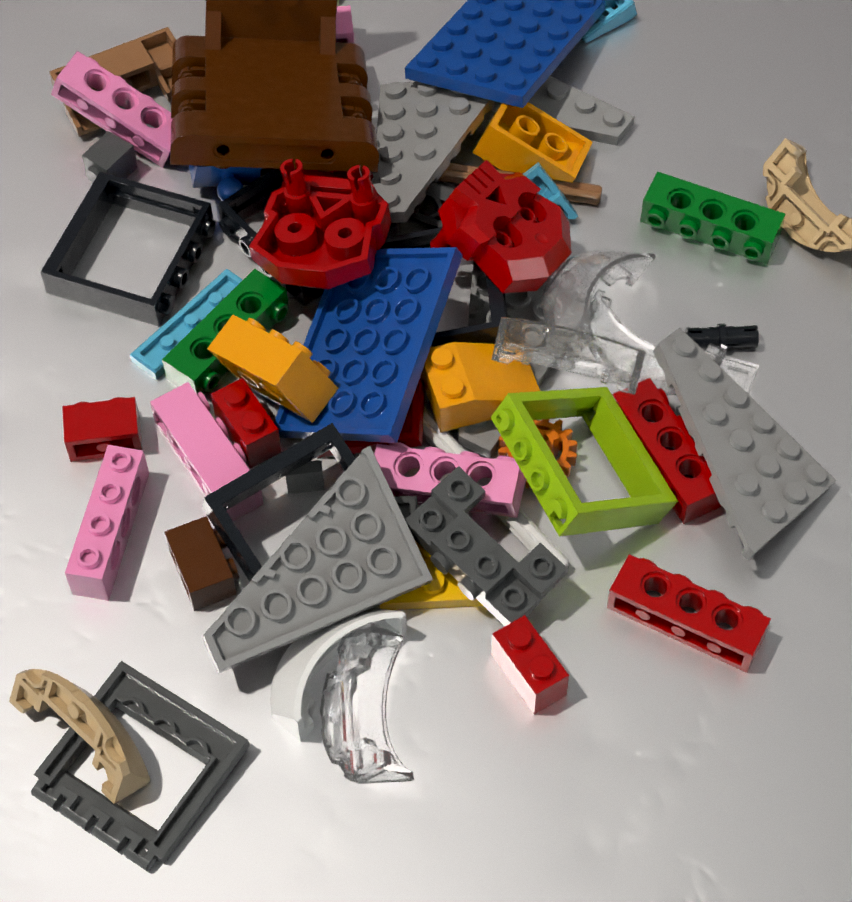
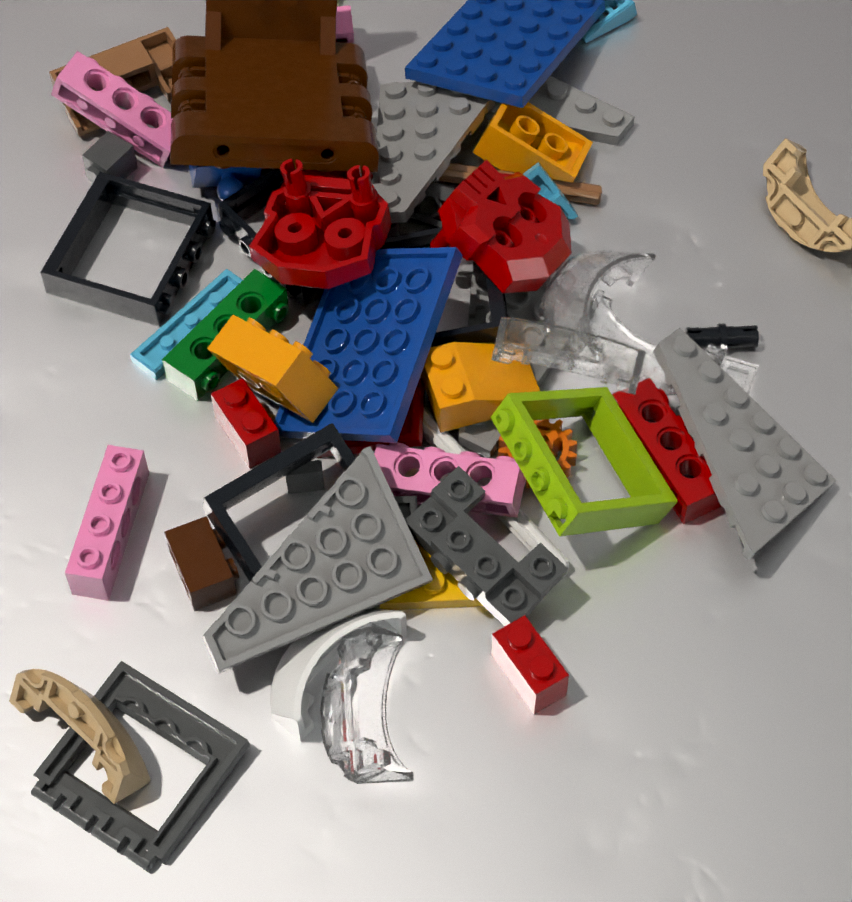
red brick [62,397,143,462] -> none
bright pink brick [150,382,264,521] -> none
red brick [606,554,771,673] -> none
green brick [640,171,786,265] -> none

